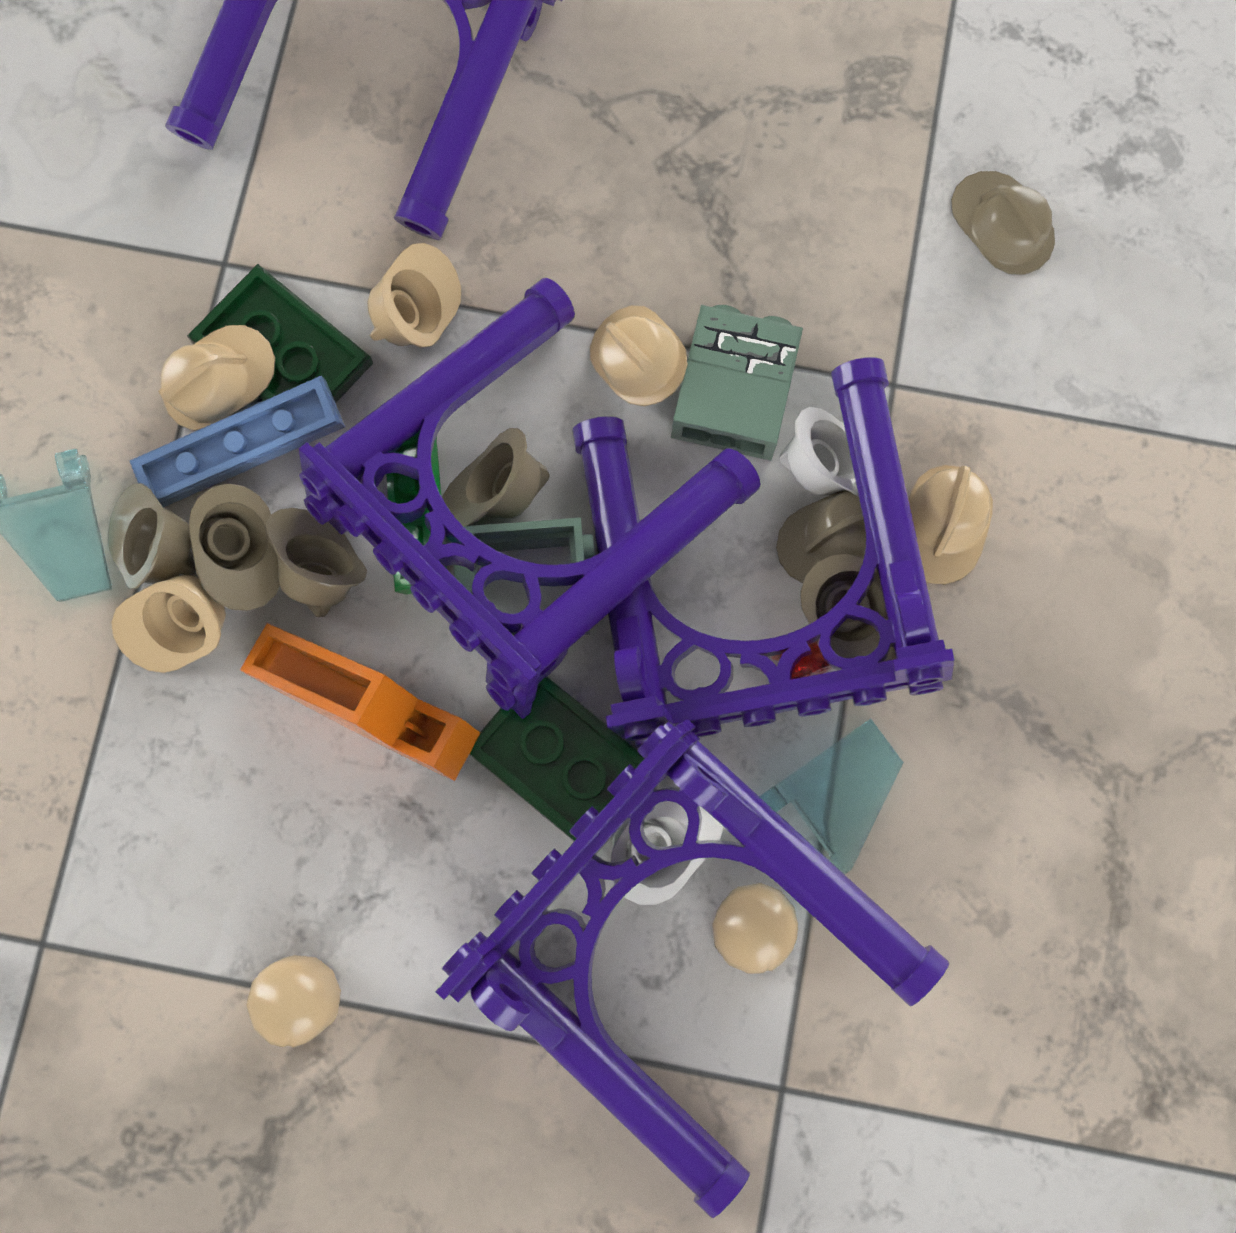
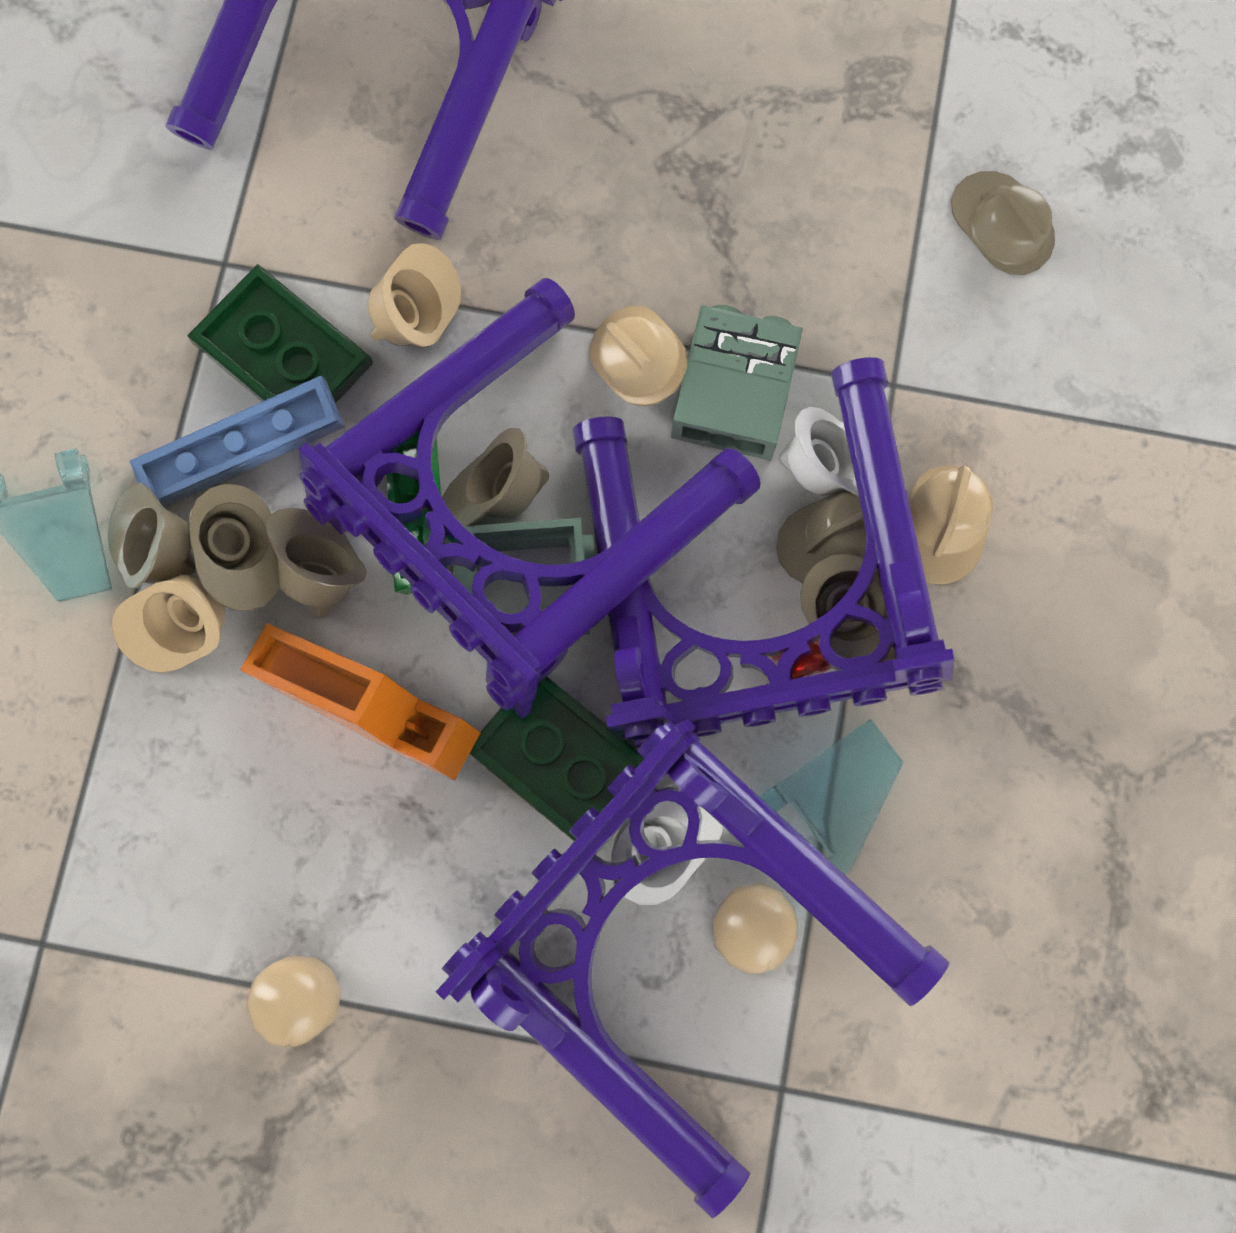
tan piece [158,325,275,431] -> none

